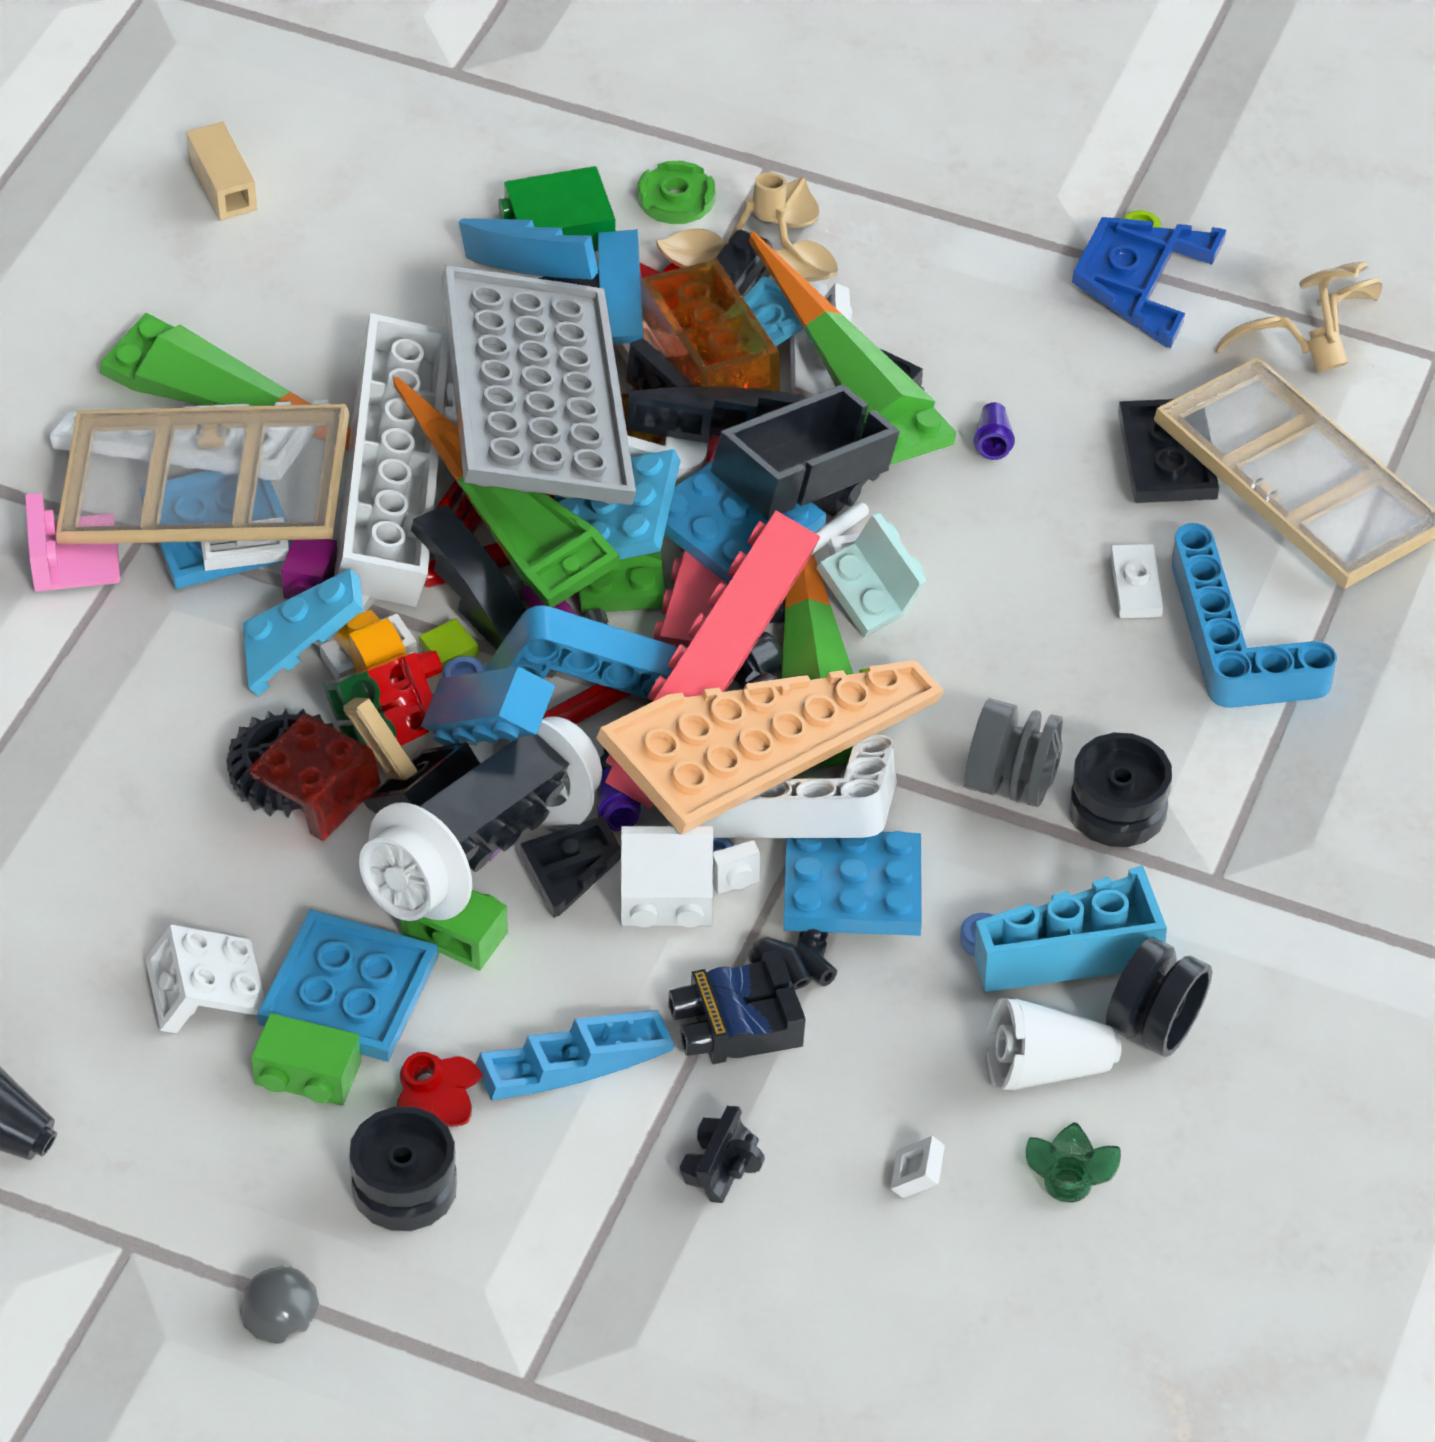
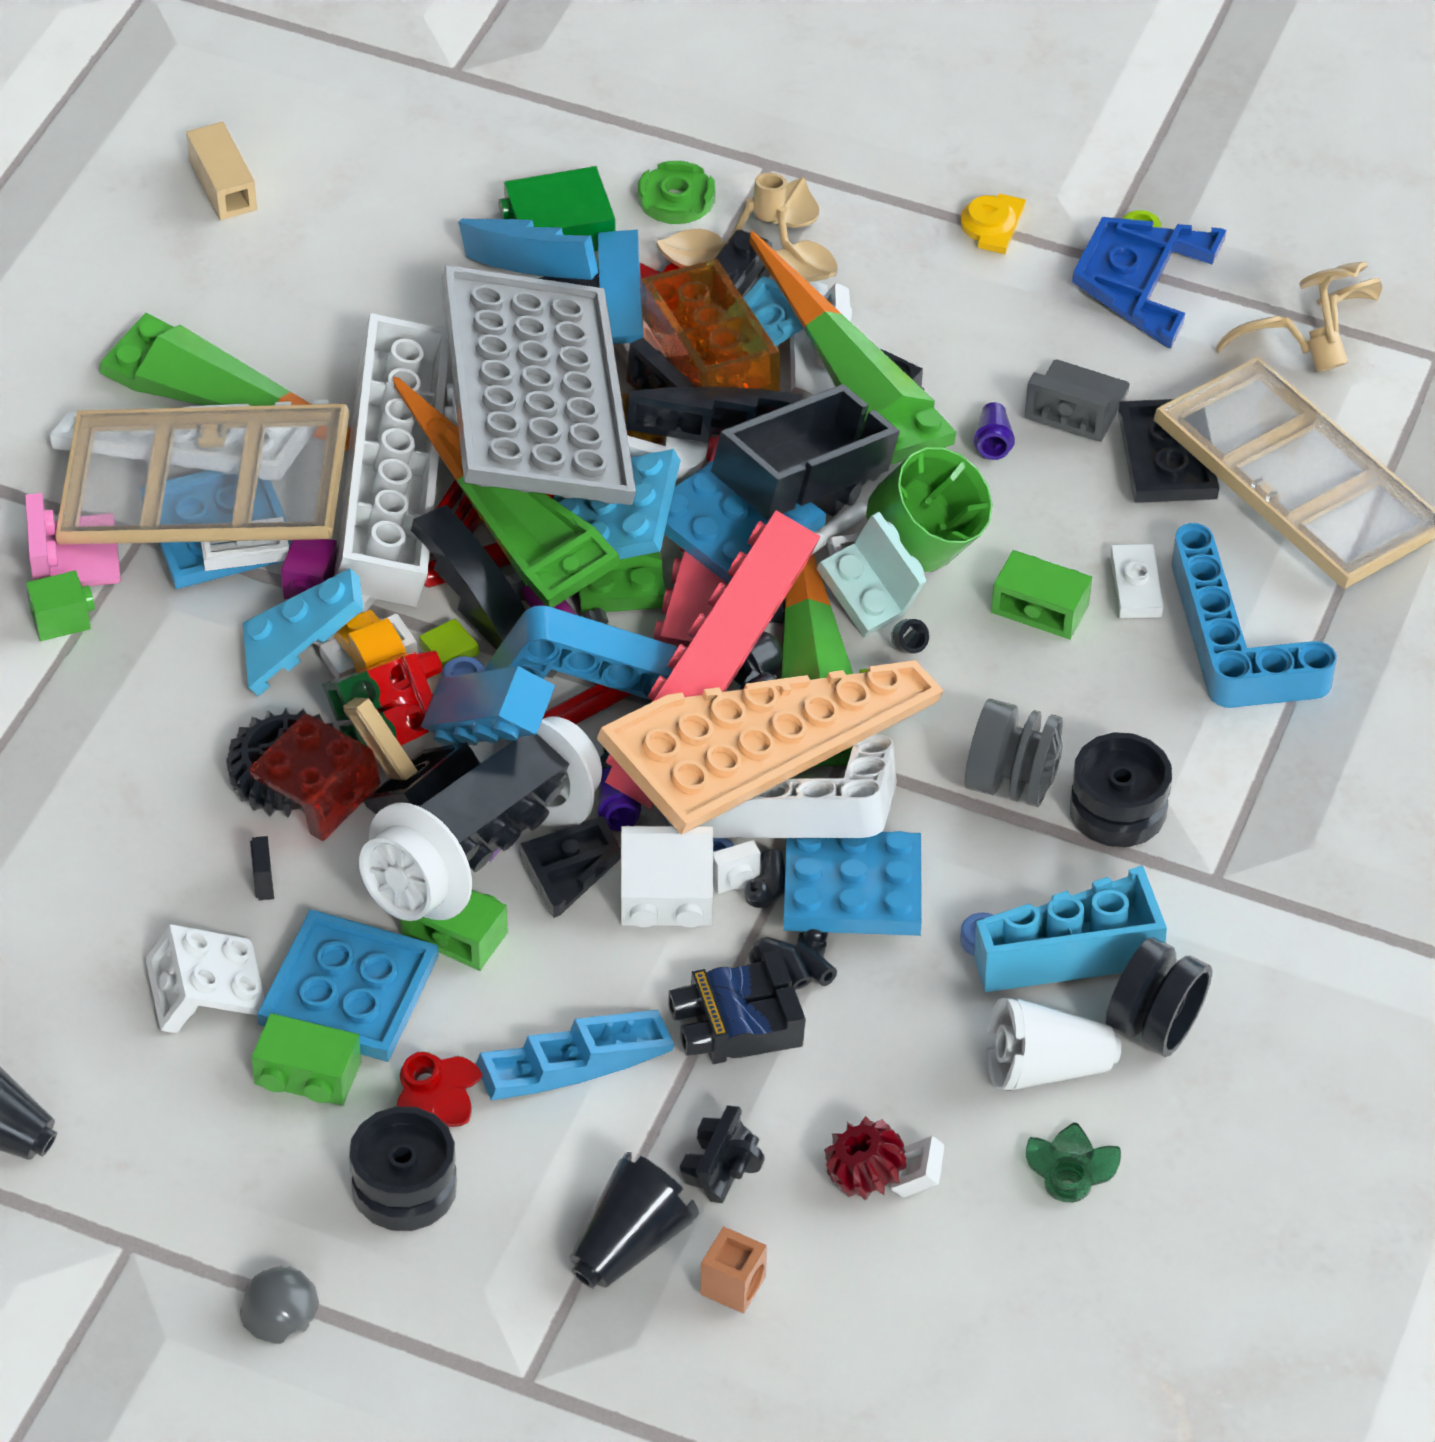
none -> bright green brick [25,570,95,642]
none -> black tile [250,836,274,901]
none -> black cone [570,1152,699,1289]
none -> nougat brick [700,1226,767,1314]
none -> black arm [744,849,785,908]
none -> dark red gear [824,1116,907,1201]
none -> bright green piece [866,447,993,572]
none -> black hinge [891,619,929,653]
none -> yellow piece [960,193,1026,254]
none -> bright green brick [991,550,1093,640]
none -> dark grey bracket [1024,359,1130,442]

